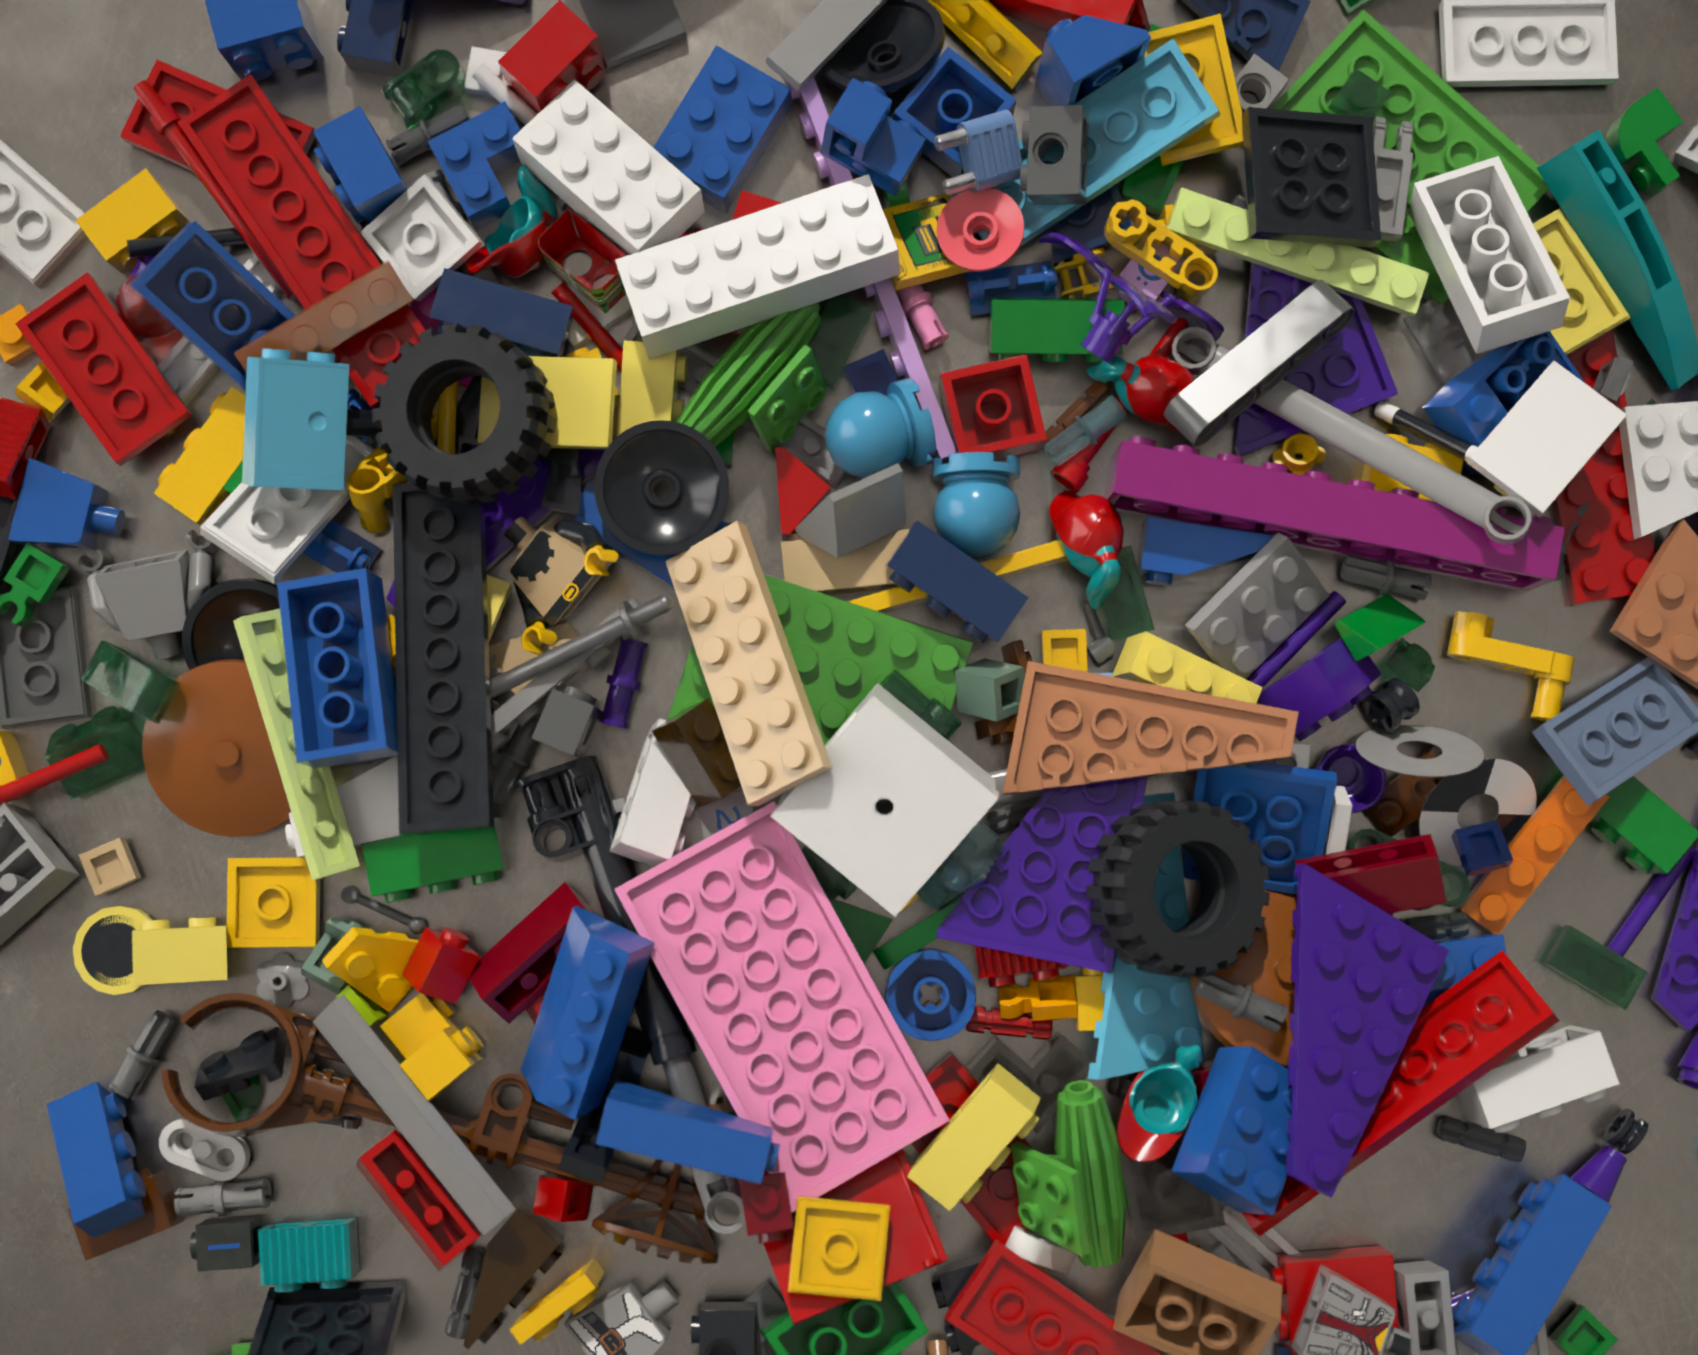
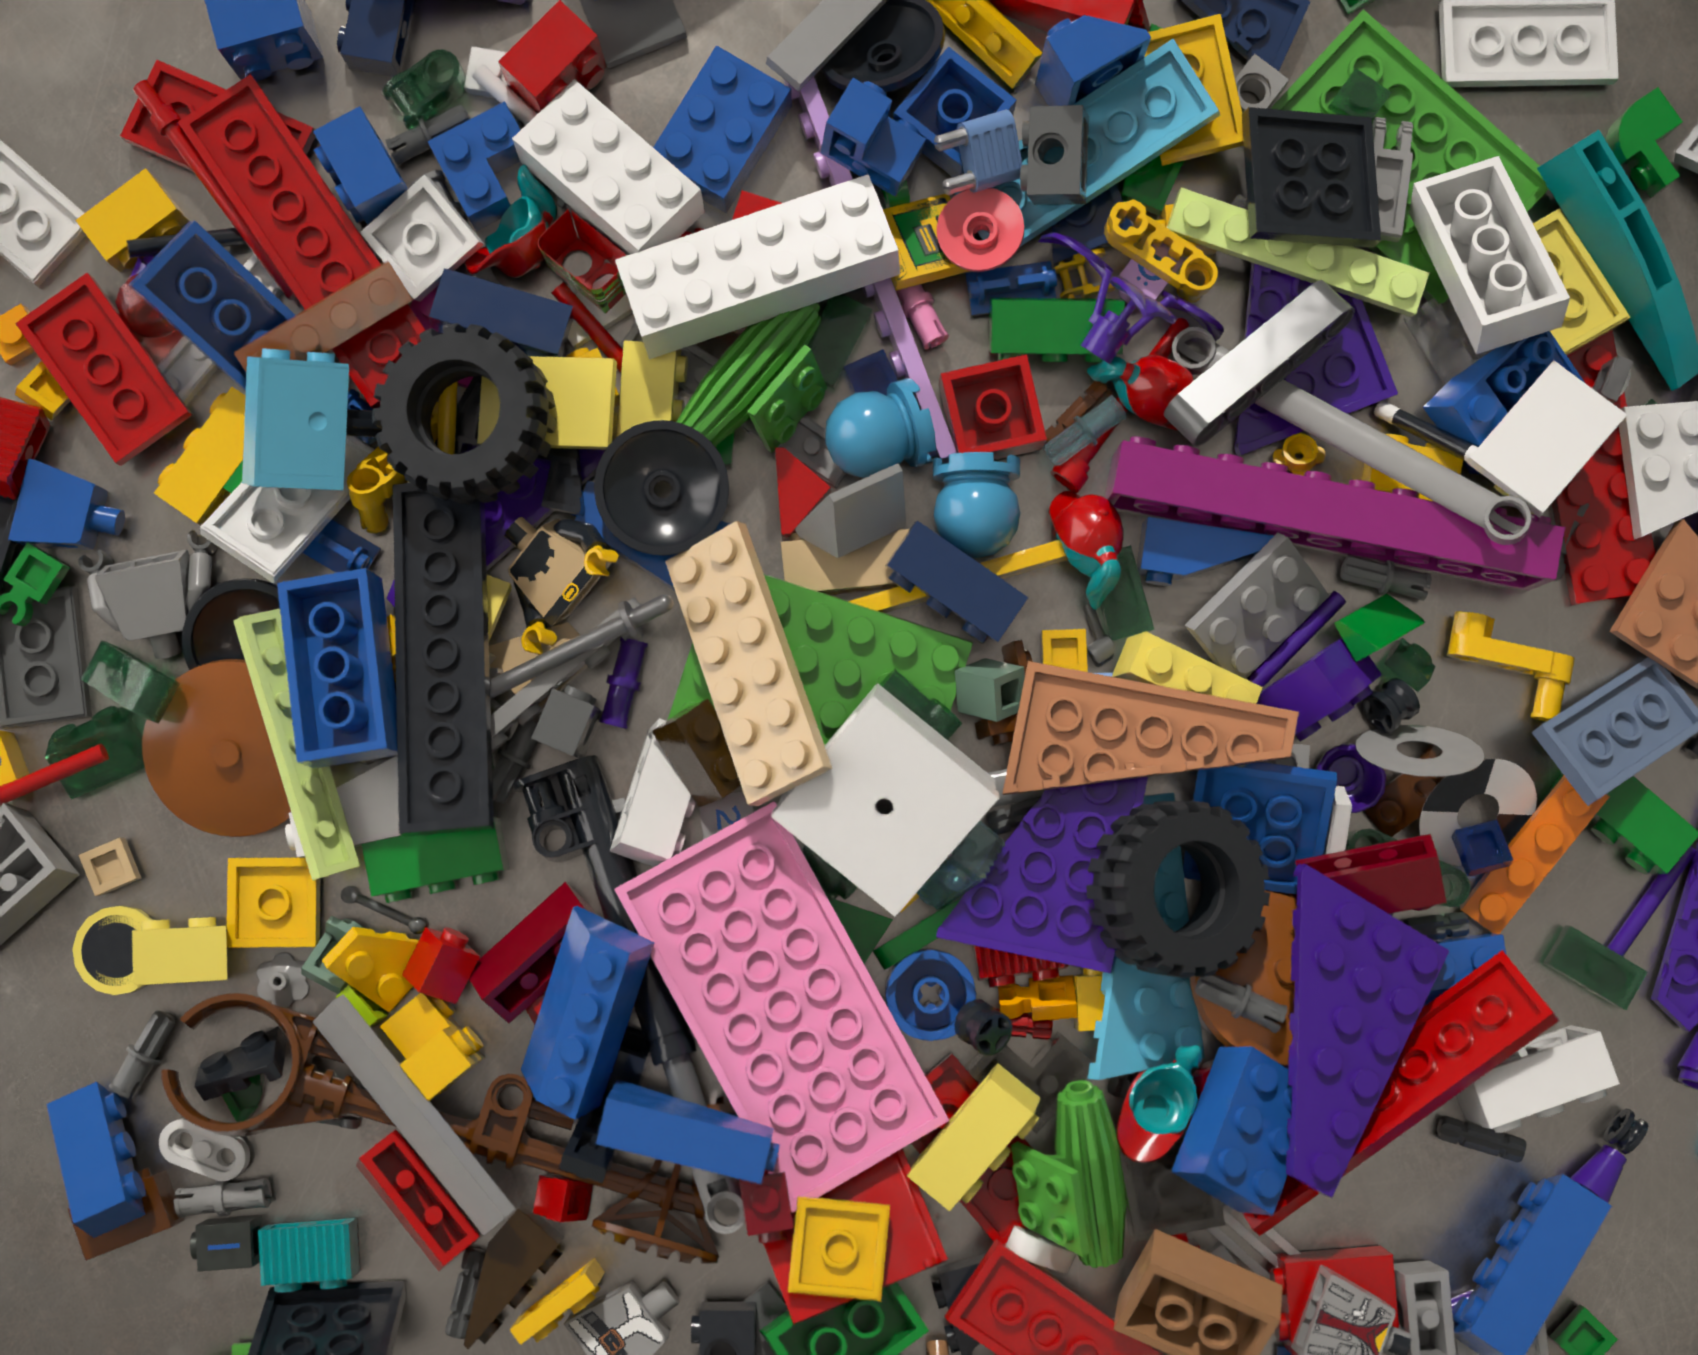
none -> black wheel [954,999,1012,1056]

